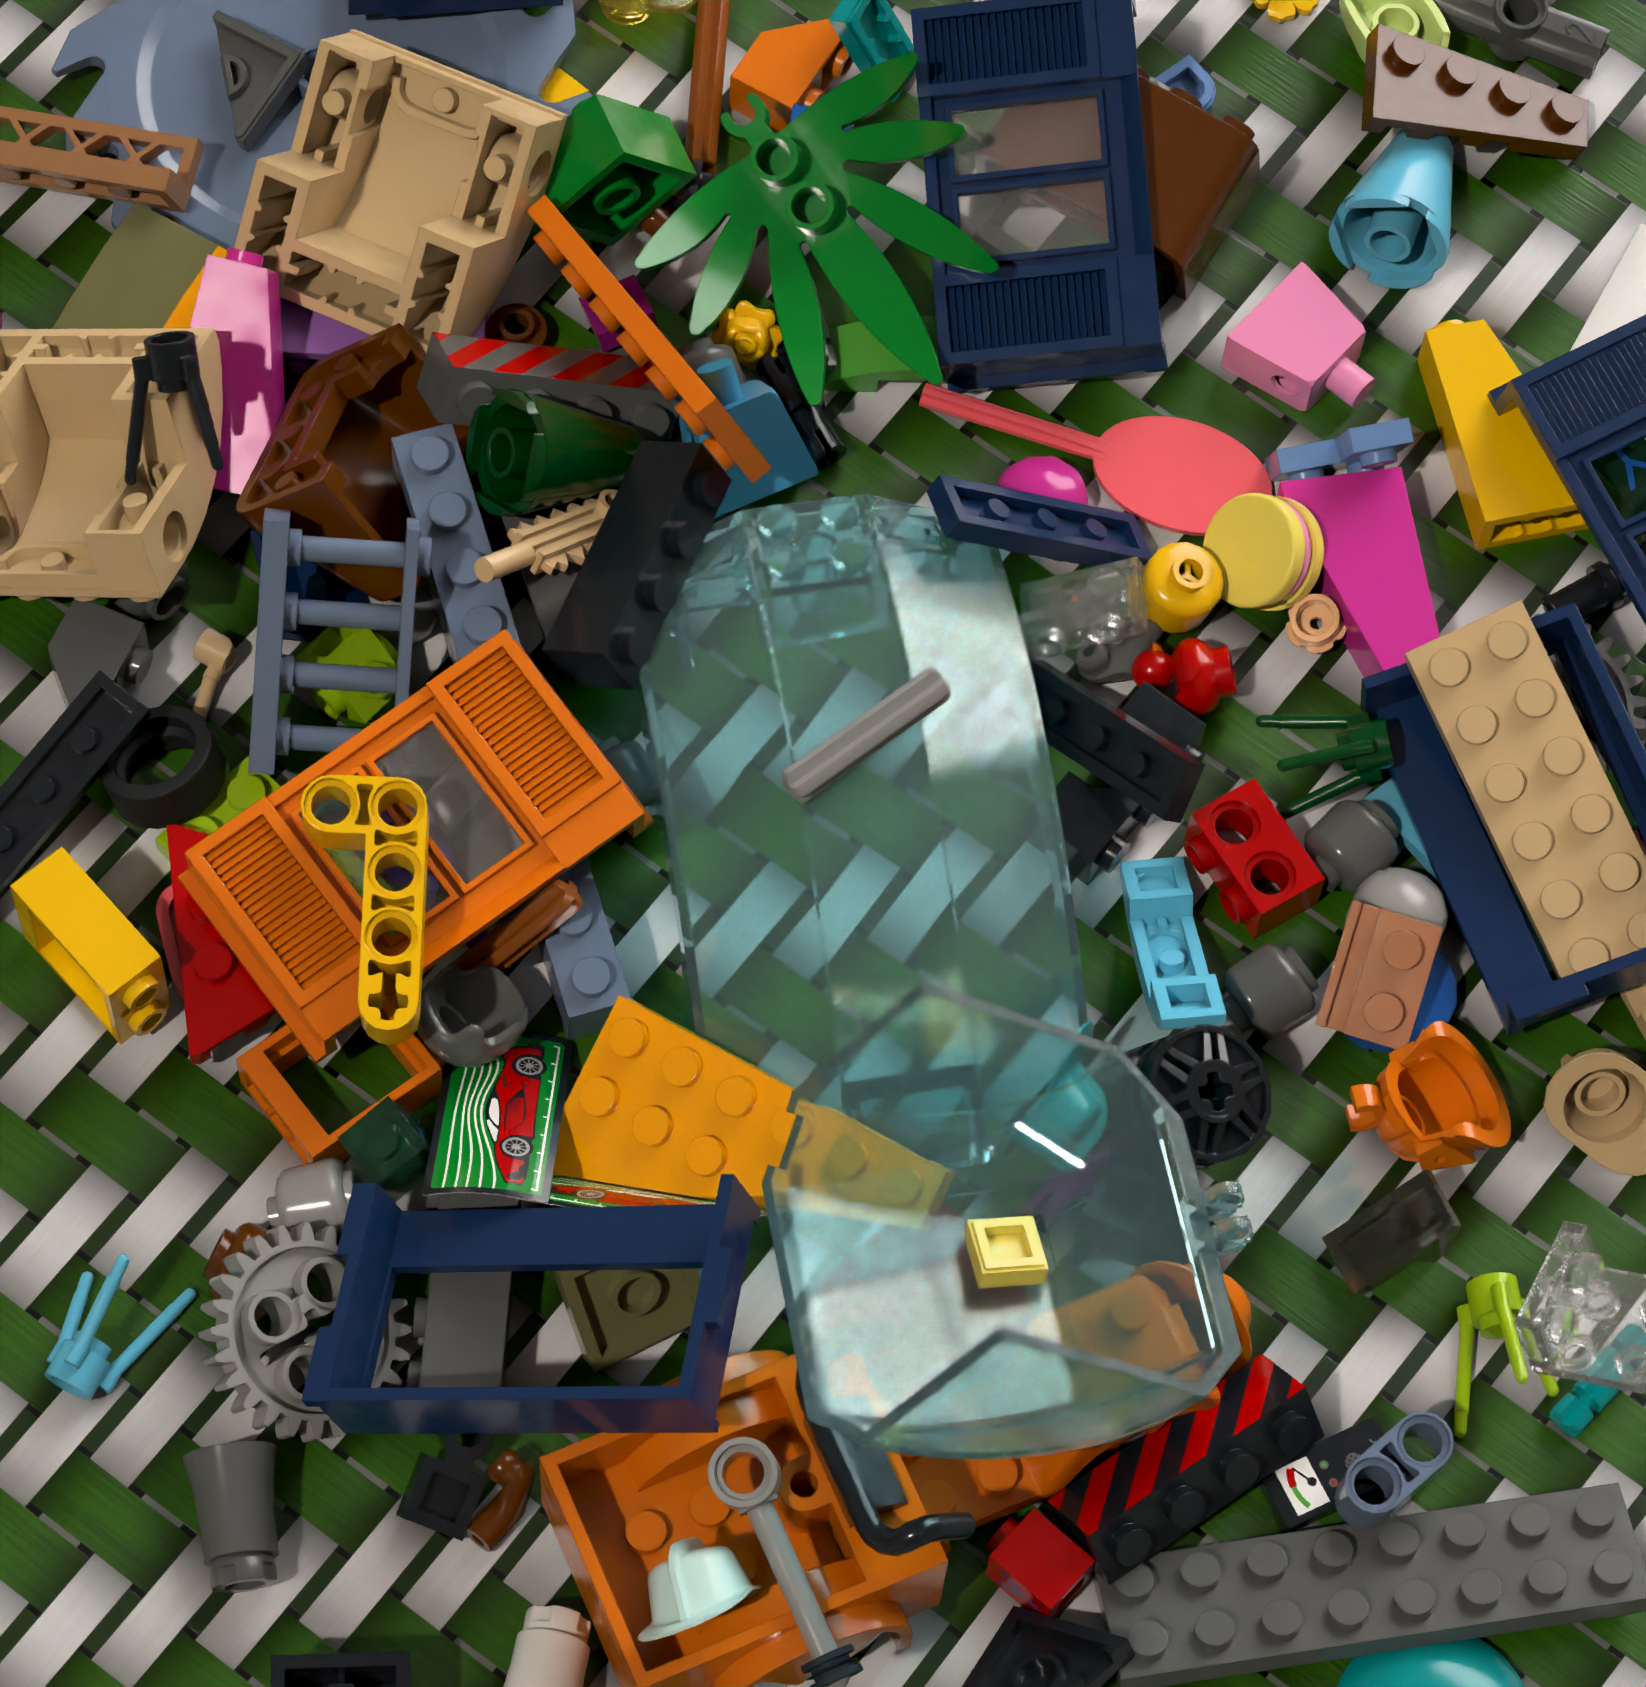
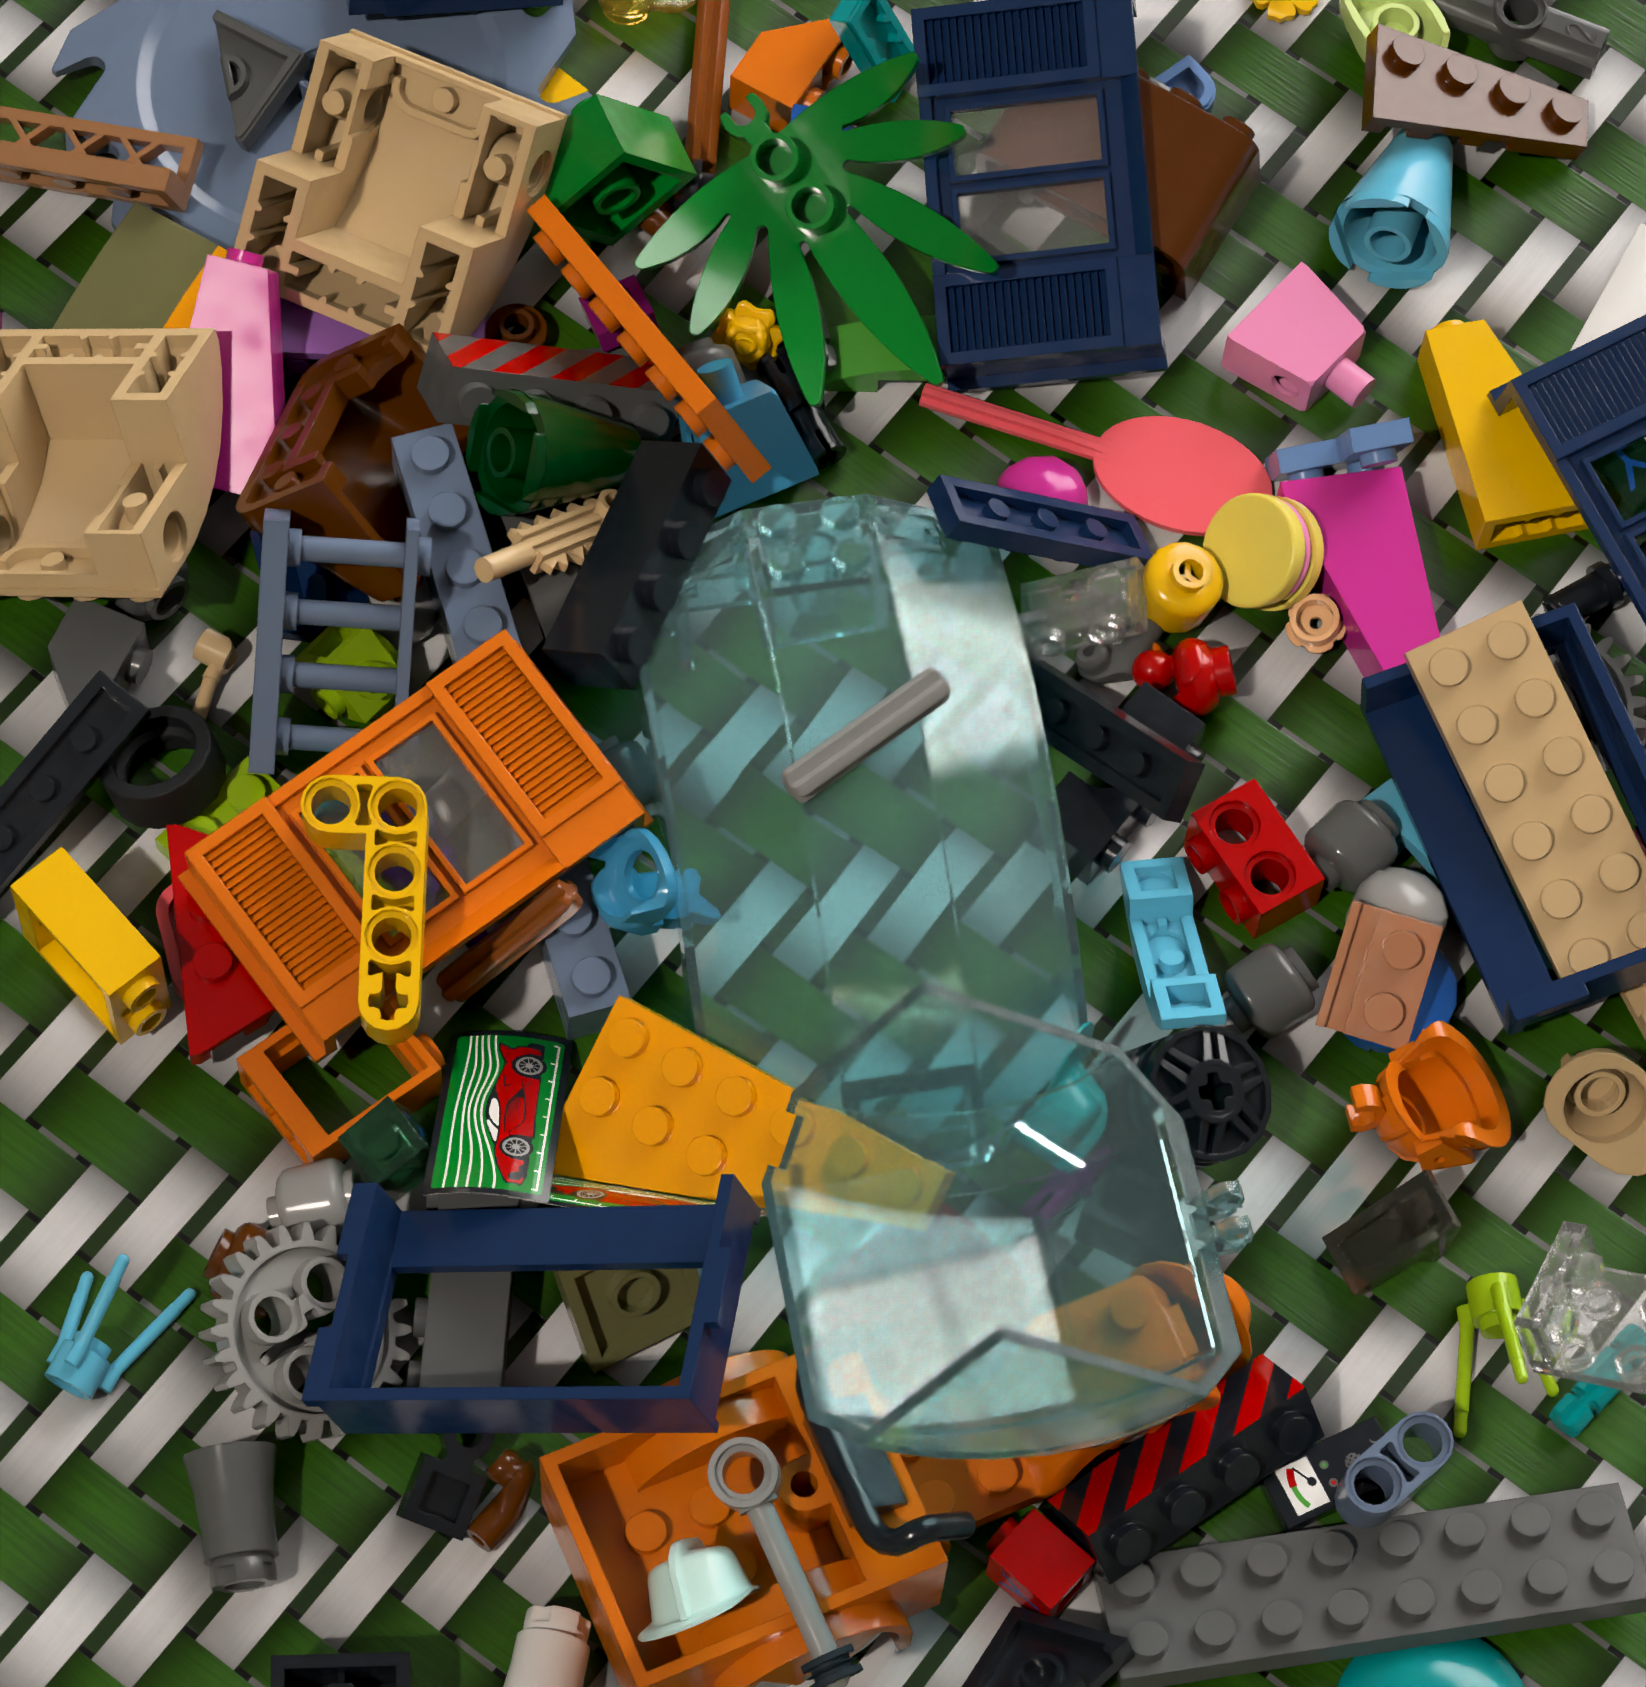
black plant [124,331,224,485] -> none
dark grey hair [417,964,529,1067] -> none
light yellow tile [964,1215,1049,1289] -> none
dark green plant [1256,710,1396,820] -> none
none -> dark azure hair [588,827,722,936]

